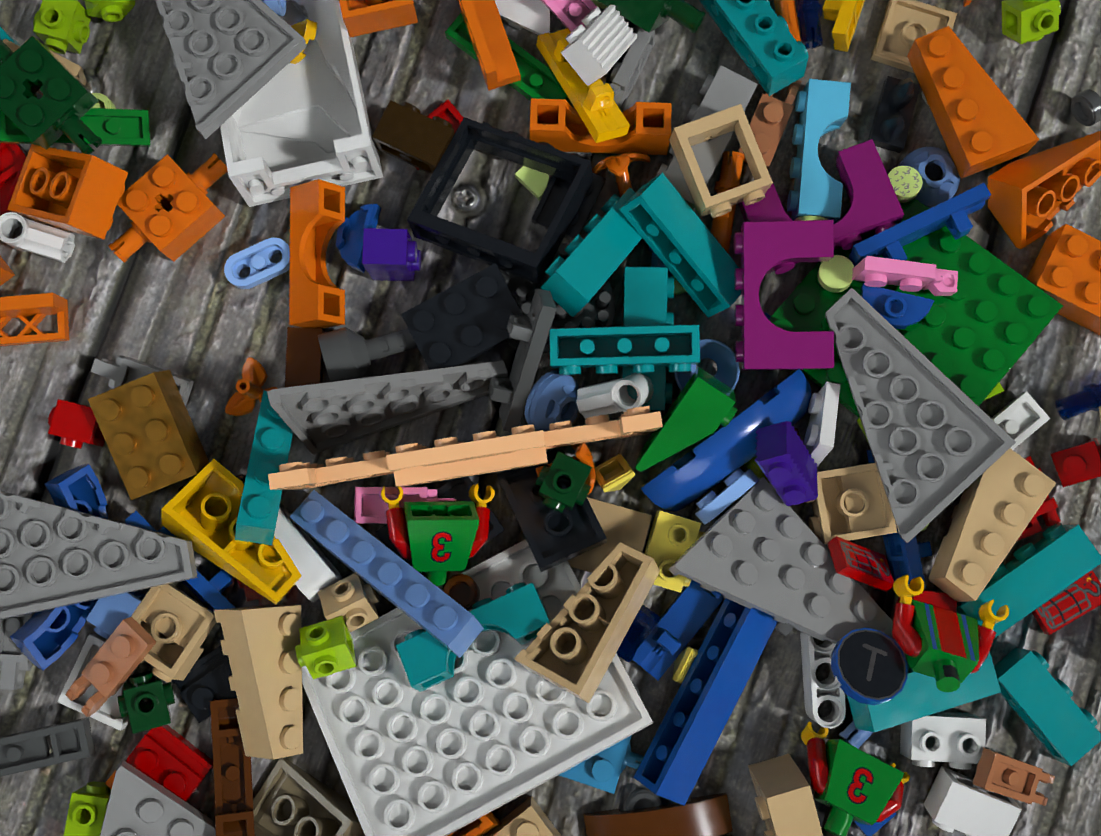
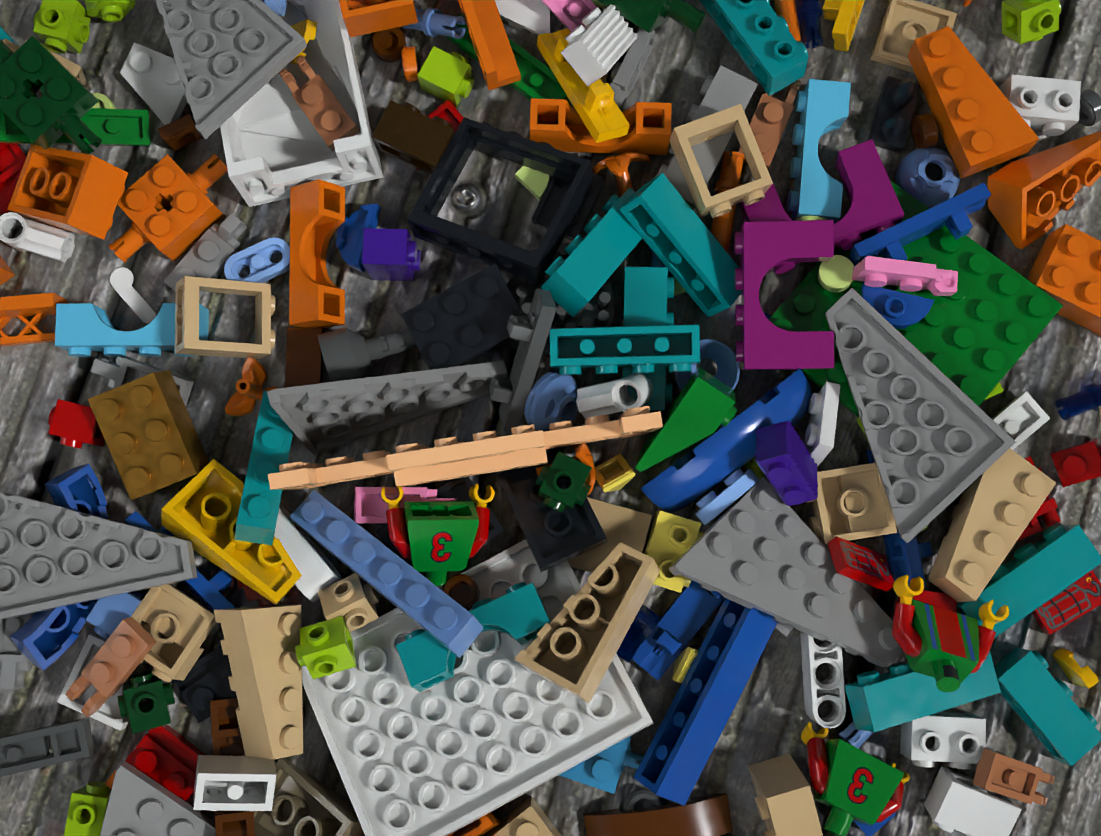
black tile [831,628,908,705] -> none
yellowish green tile [888,166,923,203] -> none
none -> medium azure arch [55,303,209,357]
none -> white sticker [110,267,156,324]
none -> white wing [120,43,187,125]
none -> reddish brown tile [158,114,203,151]
none -> light grey hinge [163,213,247,299]
none -> tan window [175,276,276,359]
none -> white brick [193,755,276,811]
none -> nougat hinge [279,55,360,151]
none -> reddish brown tile [371,27,407,63]
none -> orange tile [401,46,419,82]
none -> medium blue pin [402,8,466,39]
none -> lime brick [417,46,474,107]
none -> reddish brown tile [910,112,938,149]
none -> white brick [999,75,1081,136]
none -> yellow tile [1051,647,1099,689]

